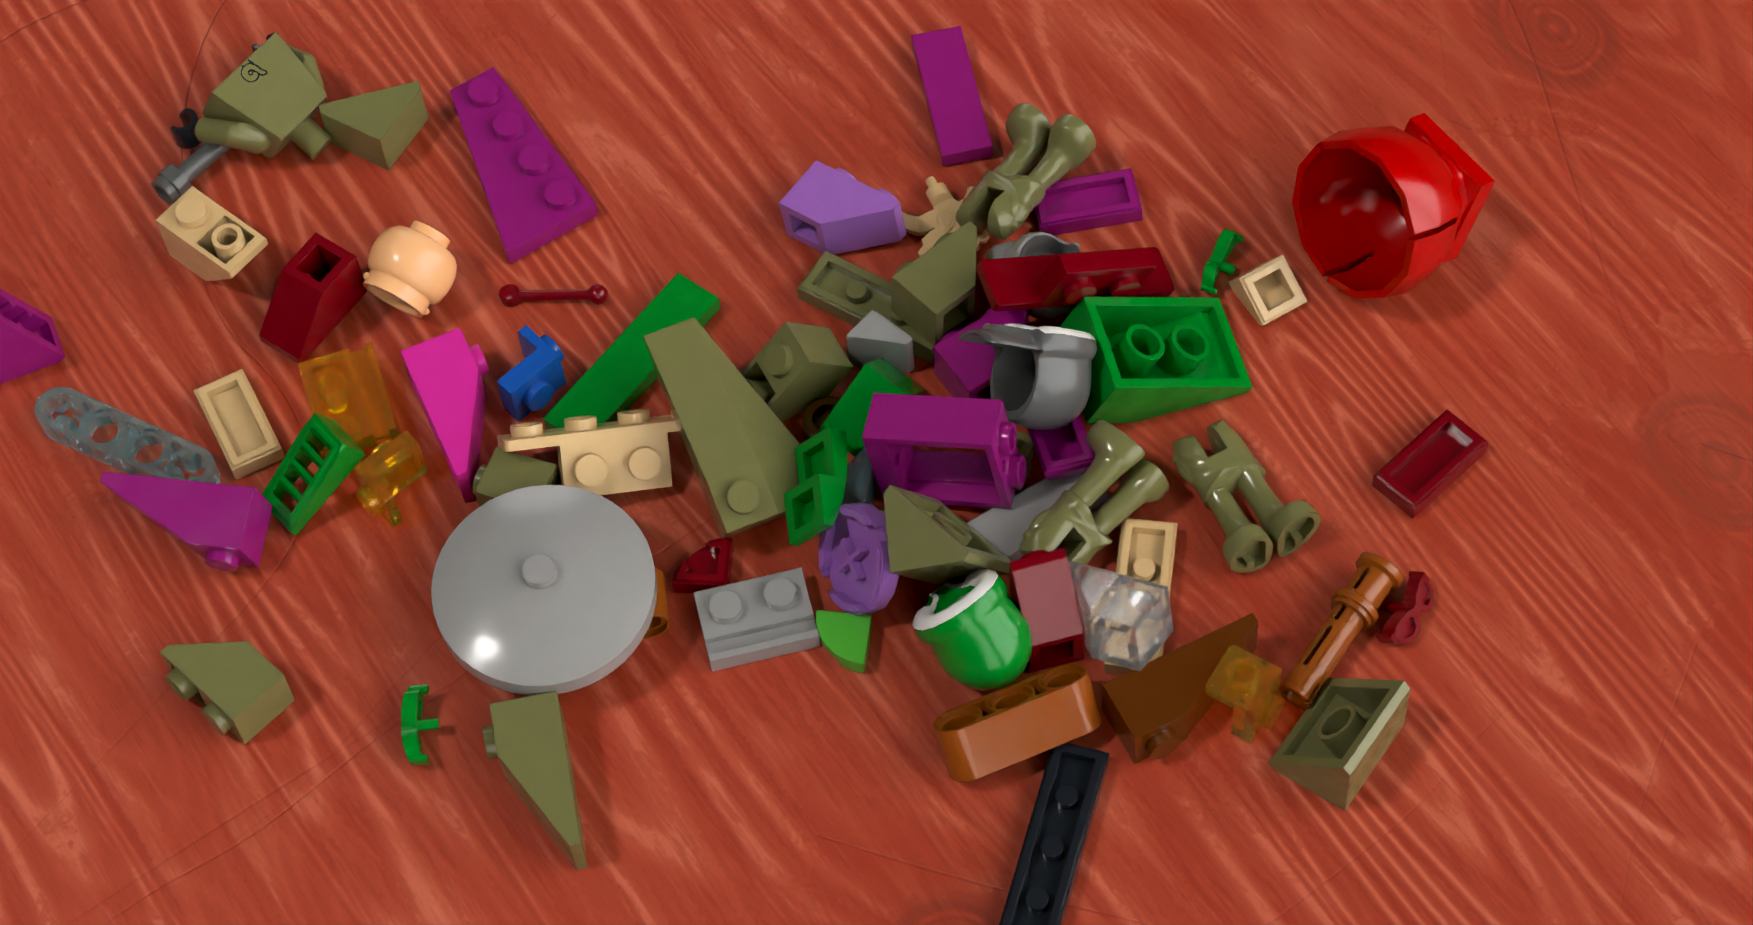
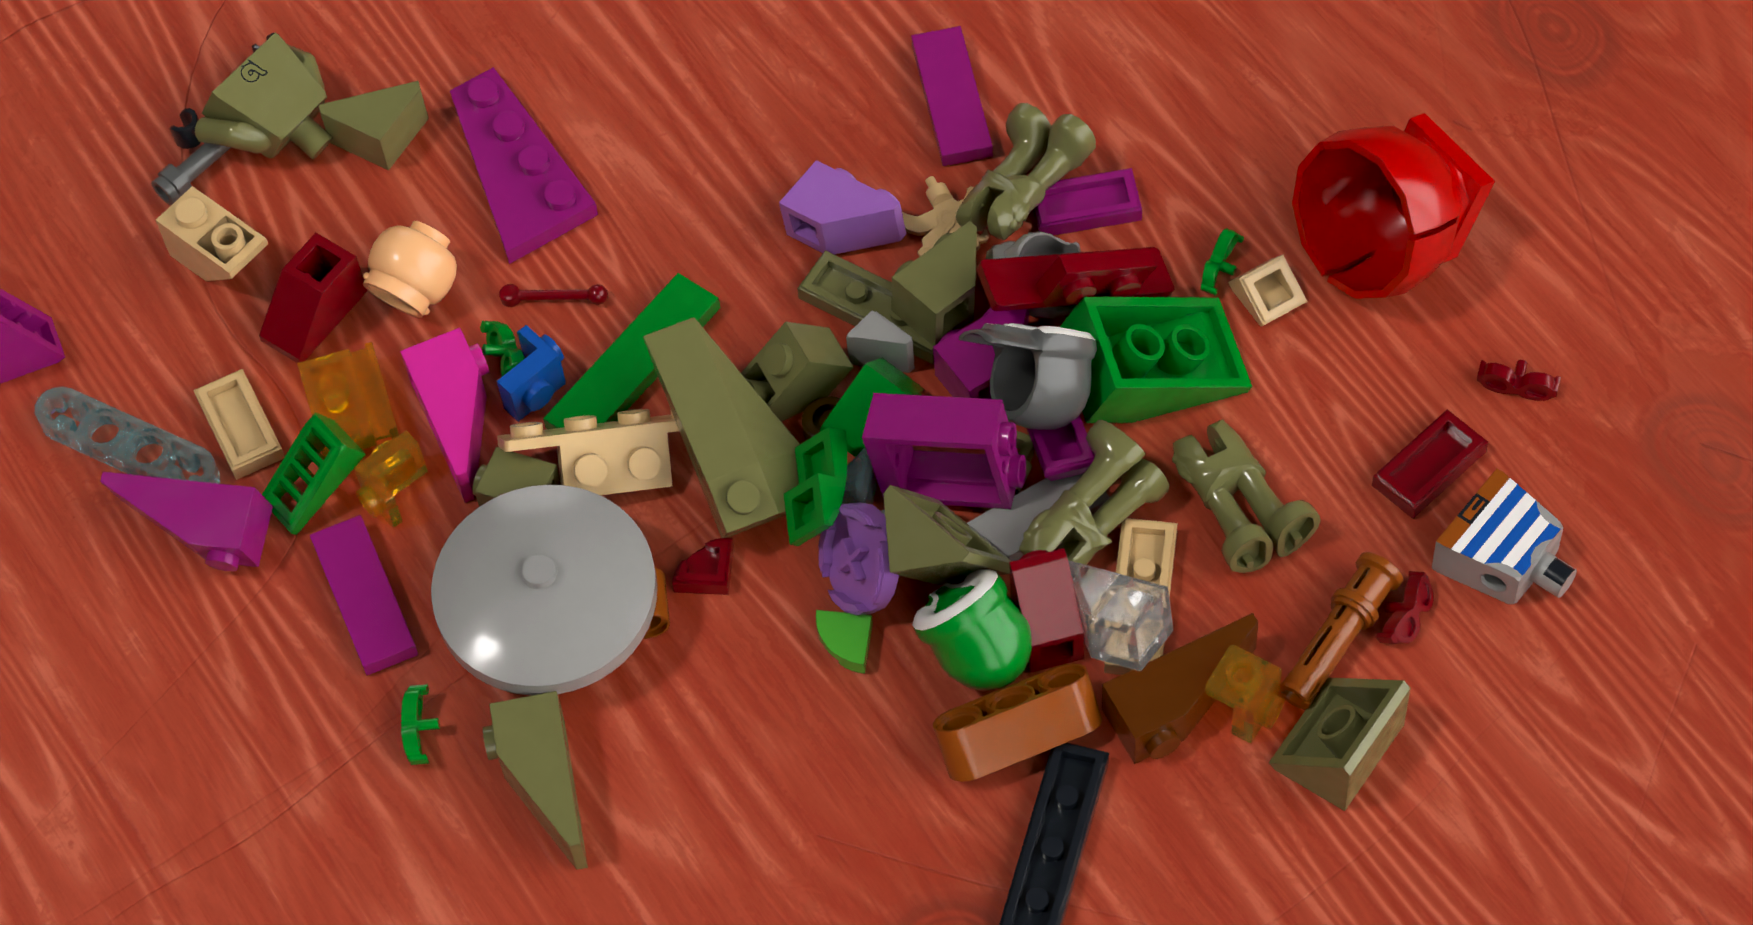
olive slope [160,641,295,745] -> none
light grey plate [693,567,821,672] -> none
none -> magenta tile [310,515,419,676]
none -> green piece [480,321,524,376]
none -> torso [1432,468,1577,604]
none -> dark red piece [1477,360,1561,401]

